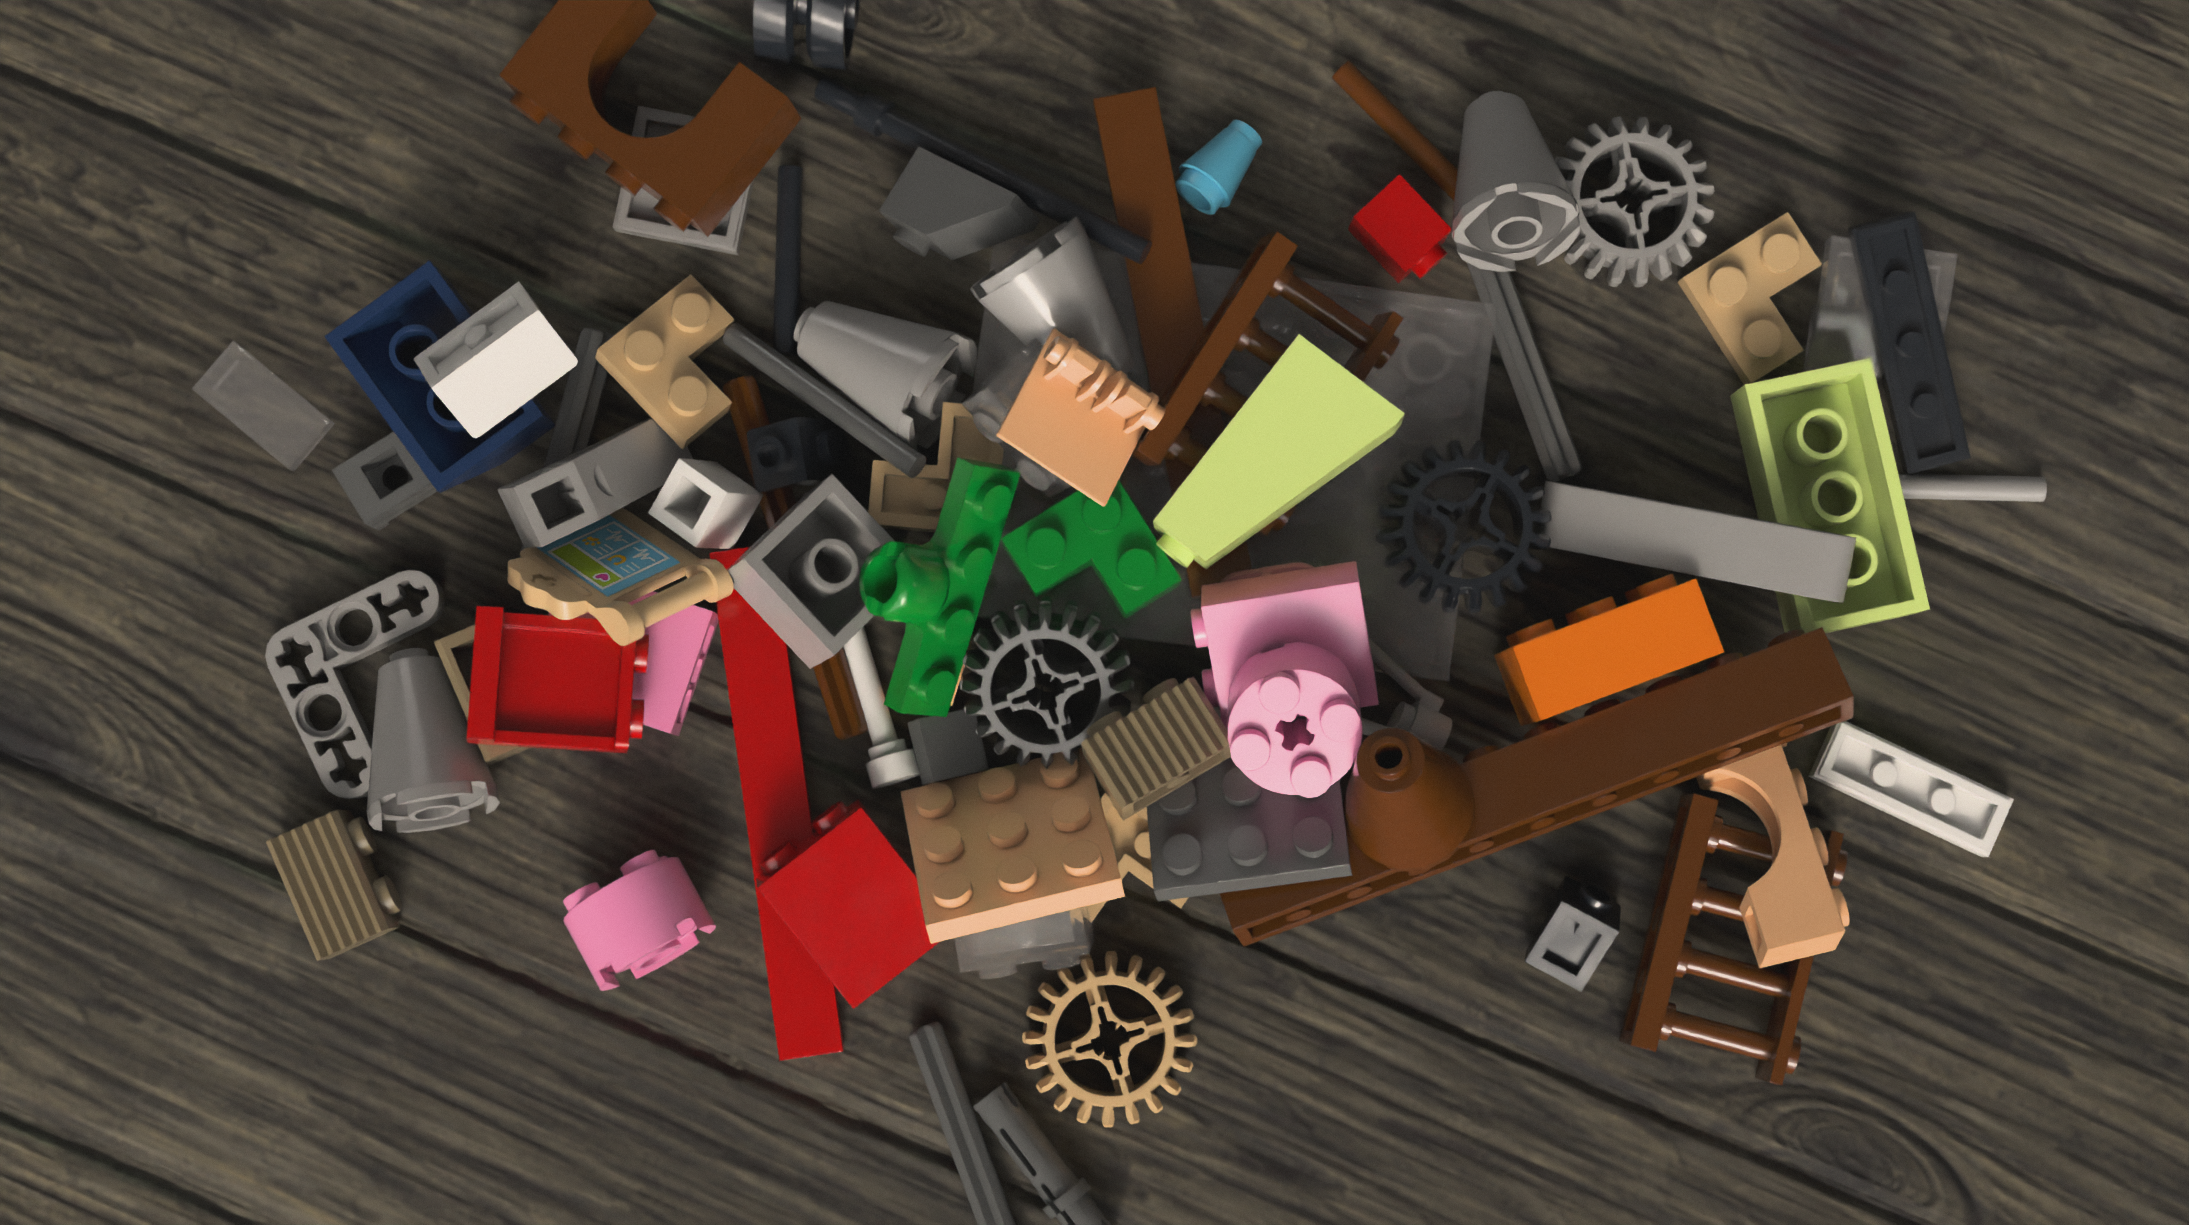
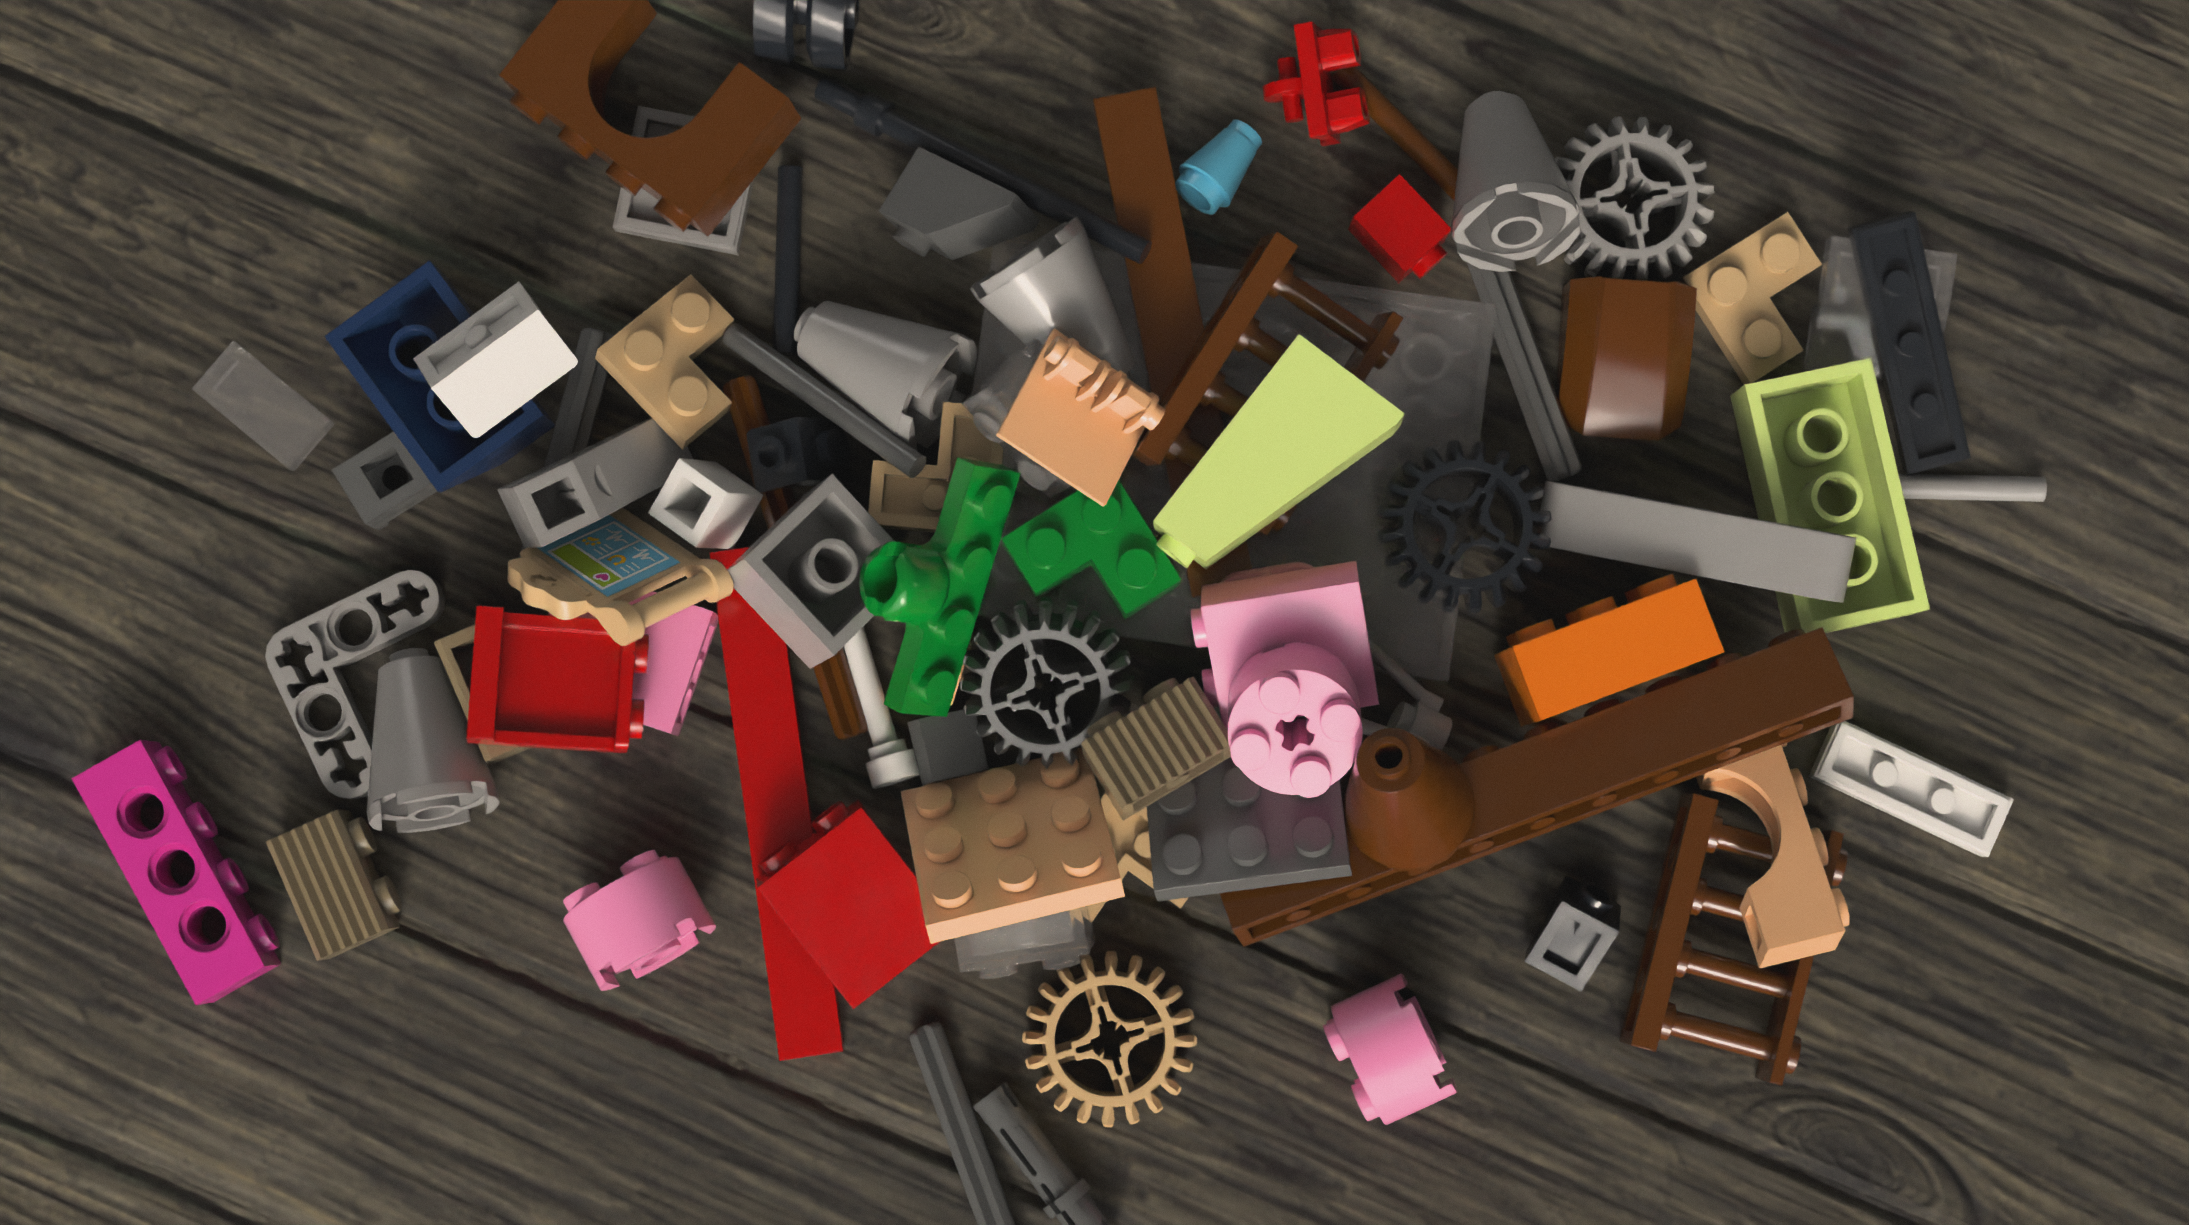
none -> dark pink brick [71,740,281,1005]
none -> red hips [1262,21,1370,146]
none -> bright pink brick [1323,973,1458,1125]
none -> reddish brown slope [1556,276,1697,441]

